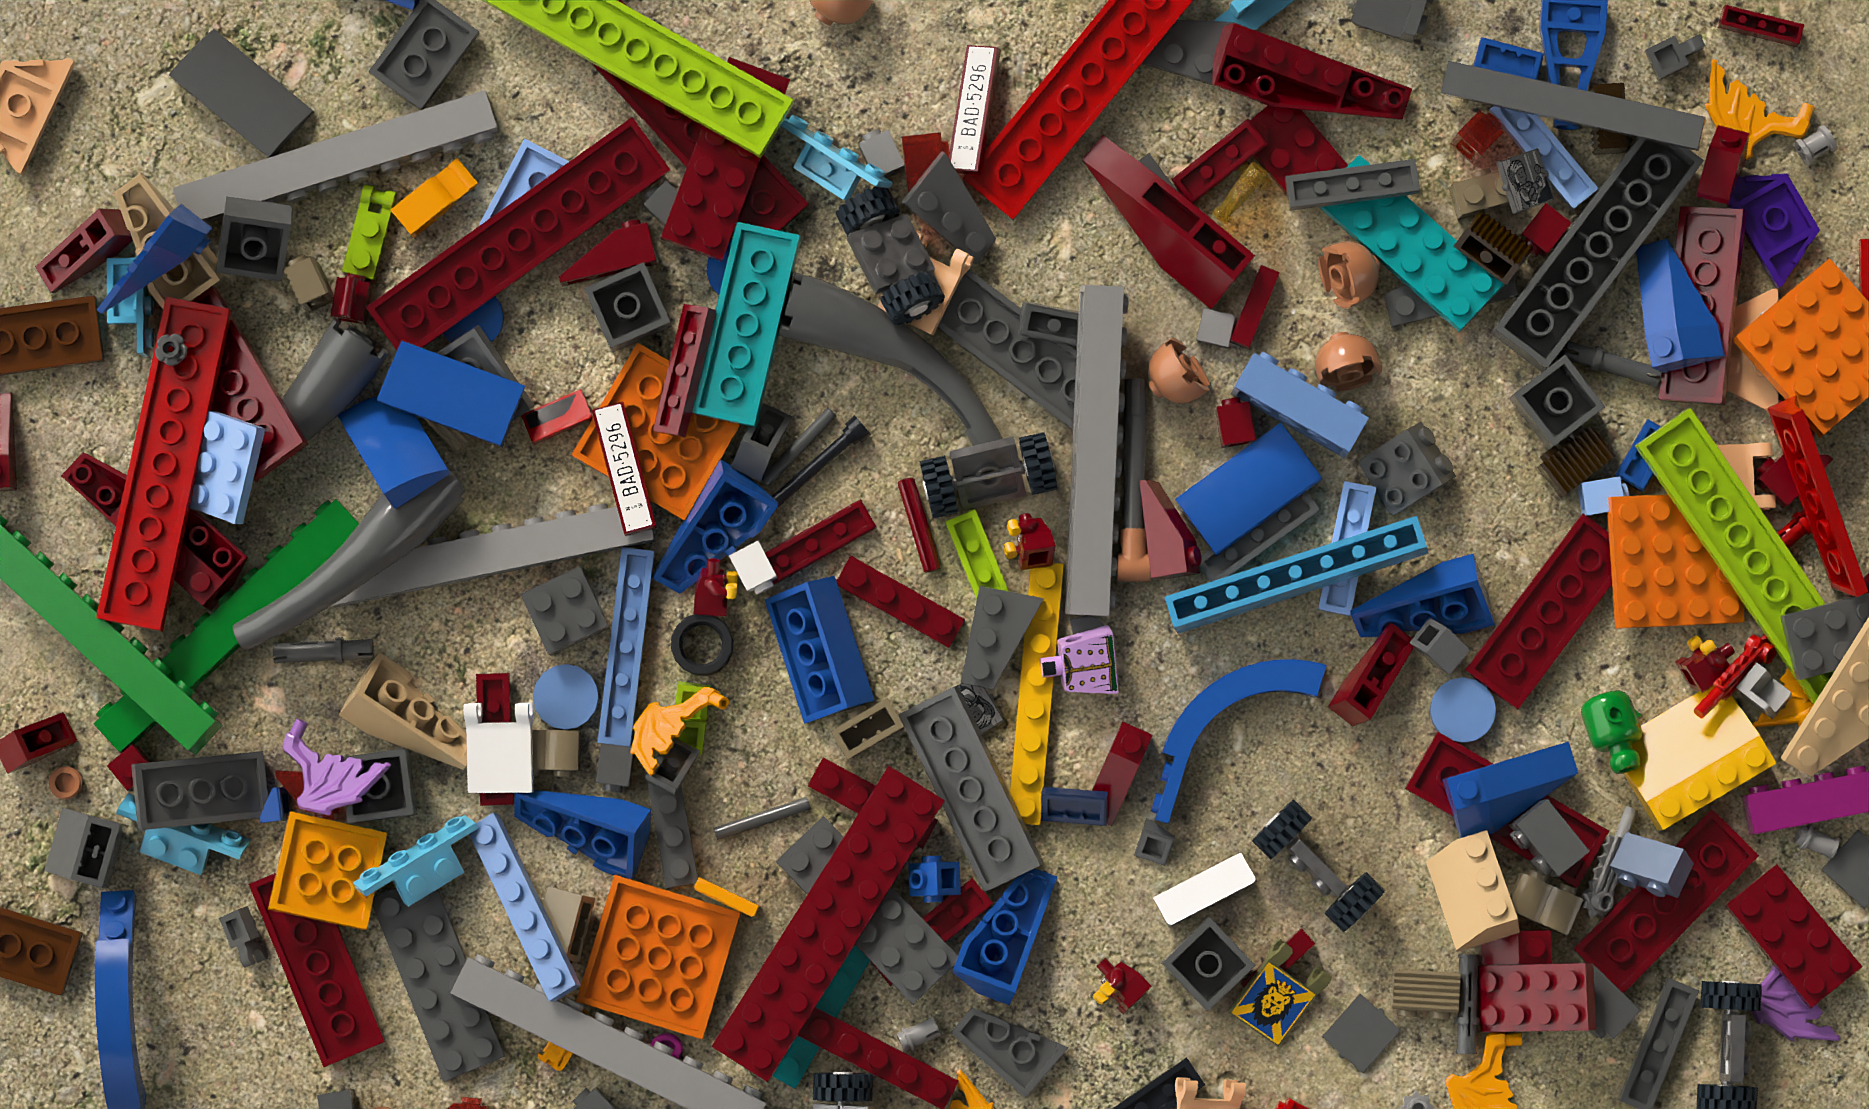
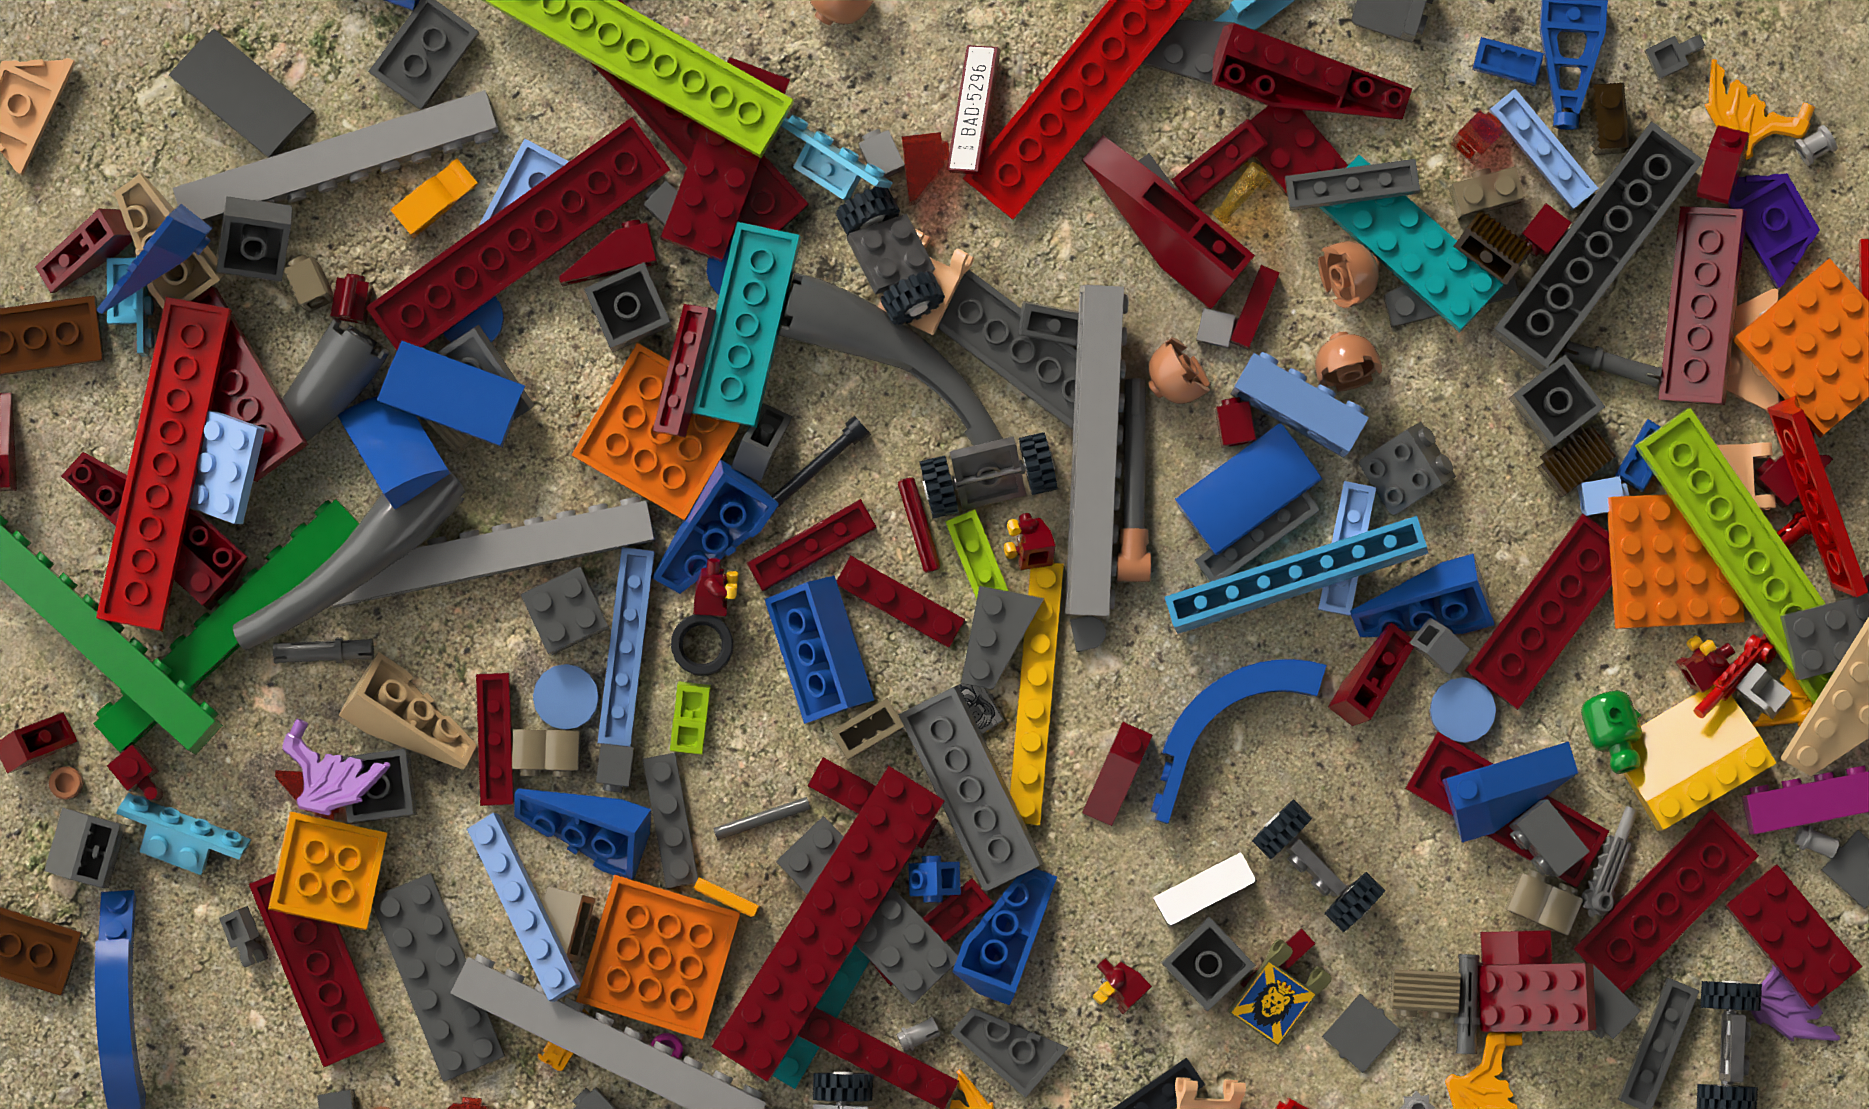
dark grey plate [131,751,268,831] -> none
dark grey plate [155,334,188,366] -> none
blue slope [260,787,291,823] -> none
lime plate [342,184,397,281] -> none
medium azure bracket [353,815,478,907] -> none
white flag [463,702,534,793] -> none
slope [521,389,593,445] -> none
white tile [592,402,657,536] -> none
light orange animal [630,687,729,776] -> none
dark grey slope [645,738,700,796] -> none
white brick [729,541,777,595] -> none
dark grey bar [762,407,837,486] -> none
dark grey wing [901,151,996,264] -> none
lavender torso [1040,625,1118,694] -> none
dark blue plate [1041,787,1108,826] -> none
dark grey slope [1134,819,1175,866] -> none
dark red slope [1139,480,1202,580] -> none
tan slope [1426,830,1520,952] -> none
dark grey tile [1441,61,1706,151] -> none
piece [1496,148,1554,214] -> none
sand blue brick [1610,832,1694,898] -> none
blue wedge [1636,239,1726,373] -> none
dark red piece [1717,5,1804,47] -> none

